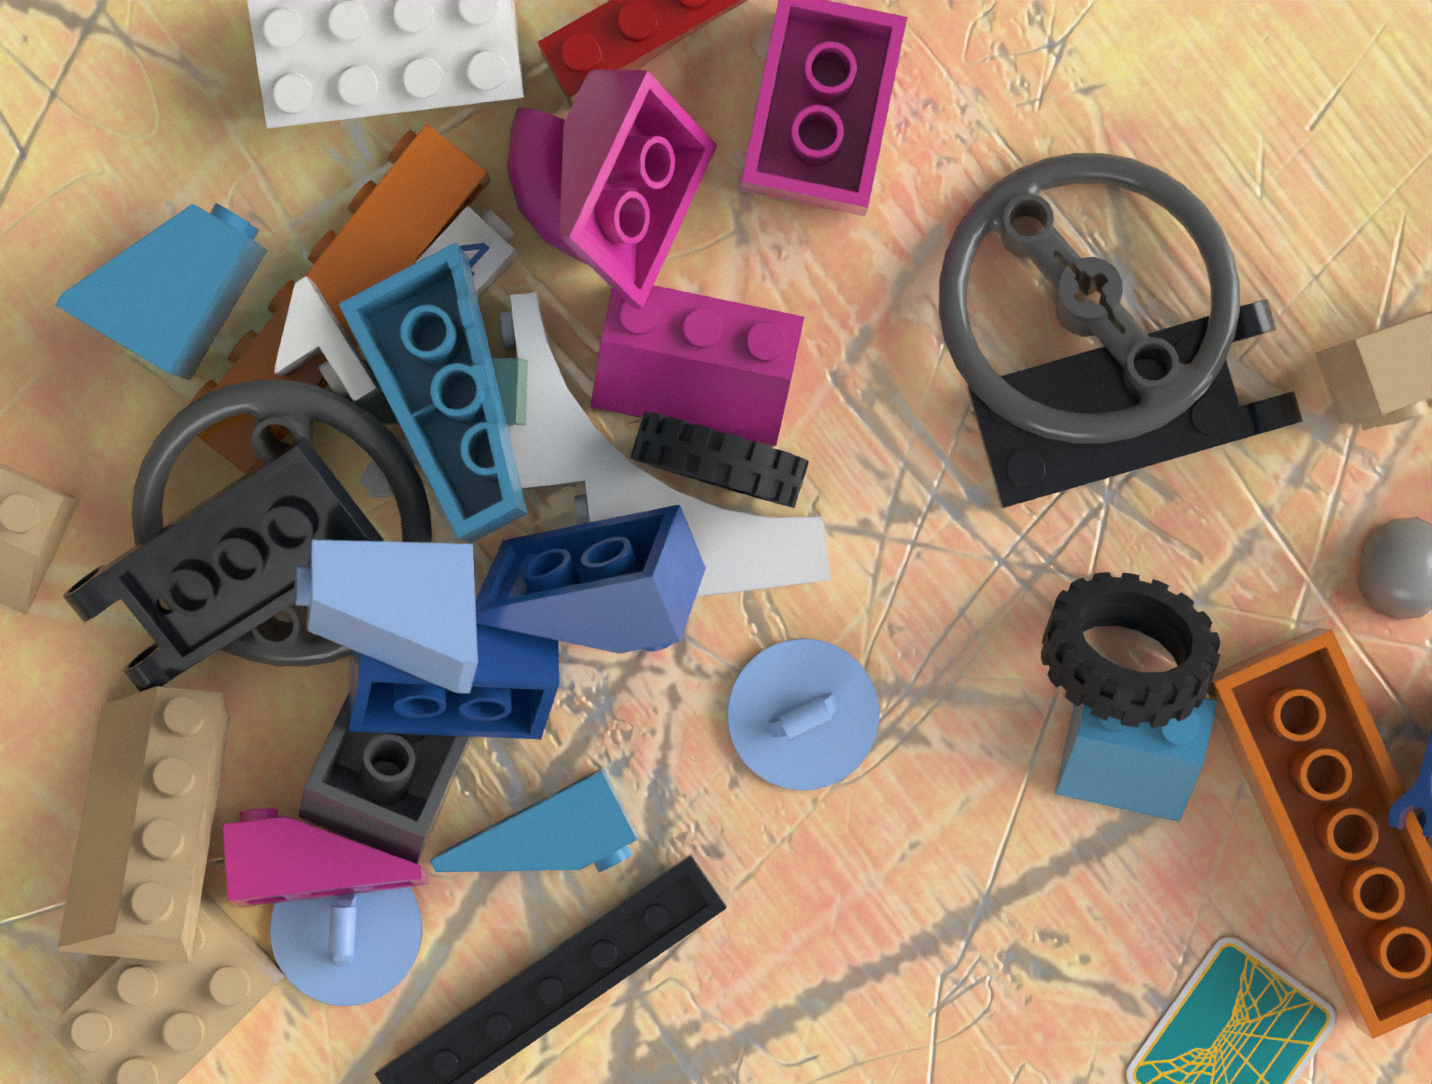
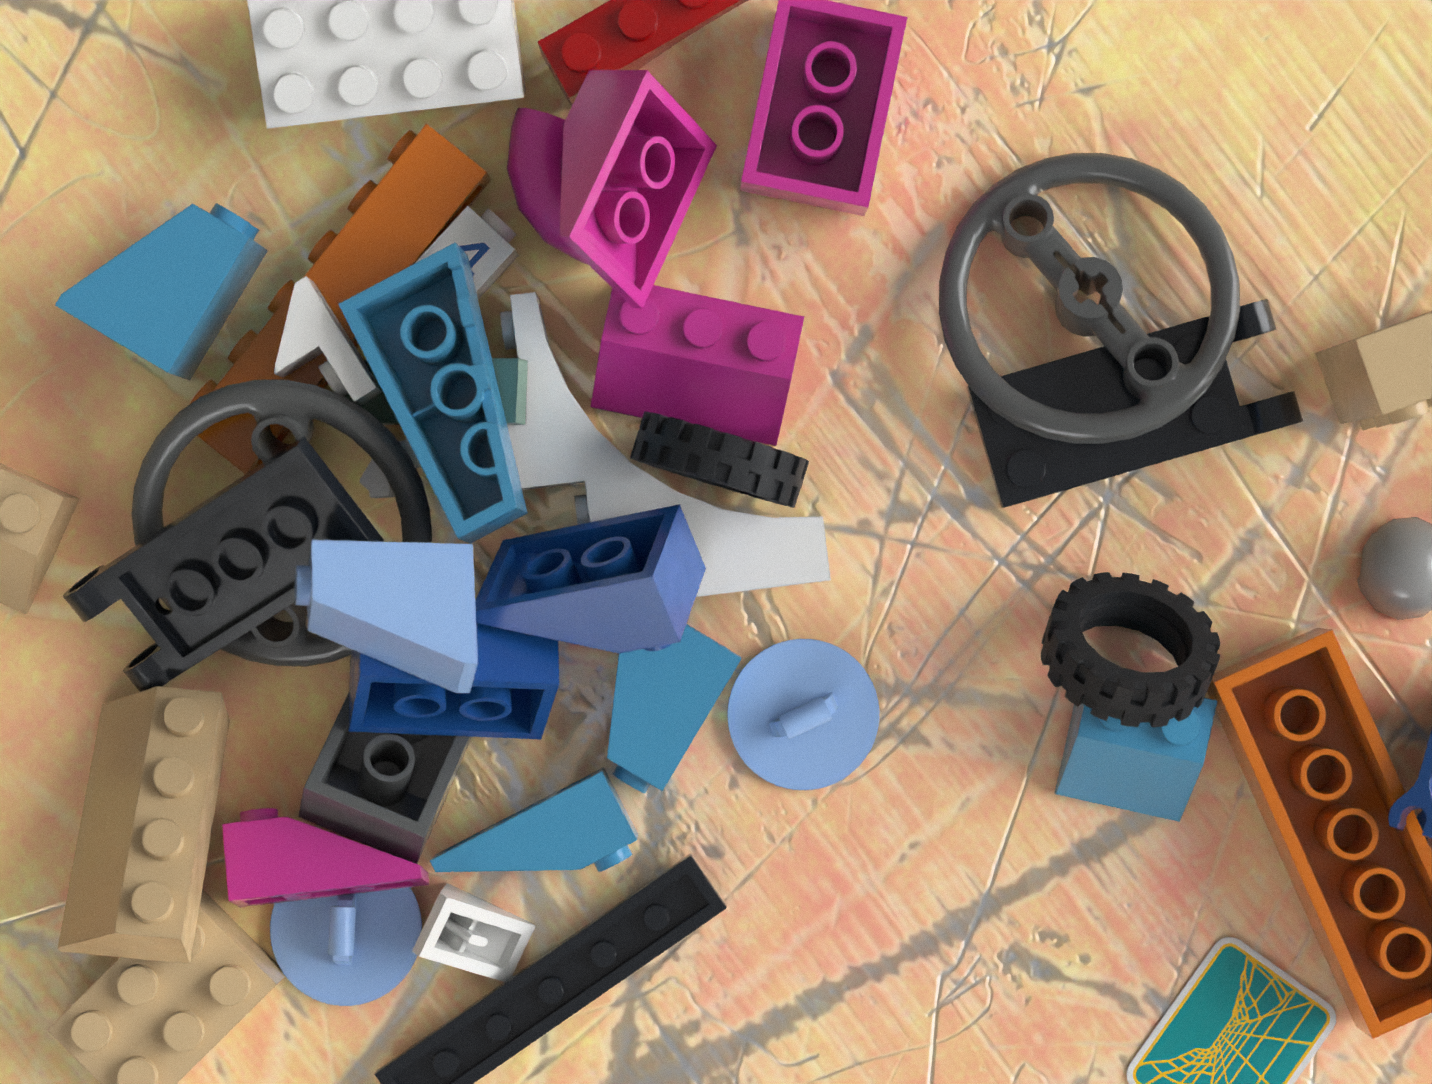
none -> white slope [412,883,536,982]
none -> dark azure slope [607,624,742,793]

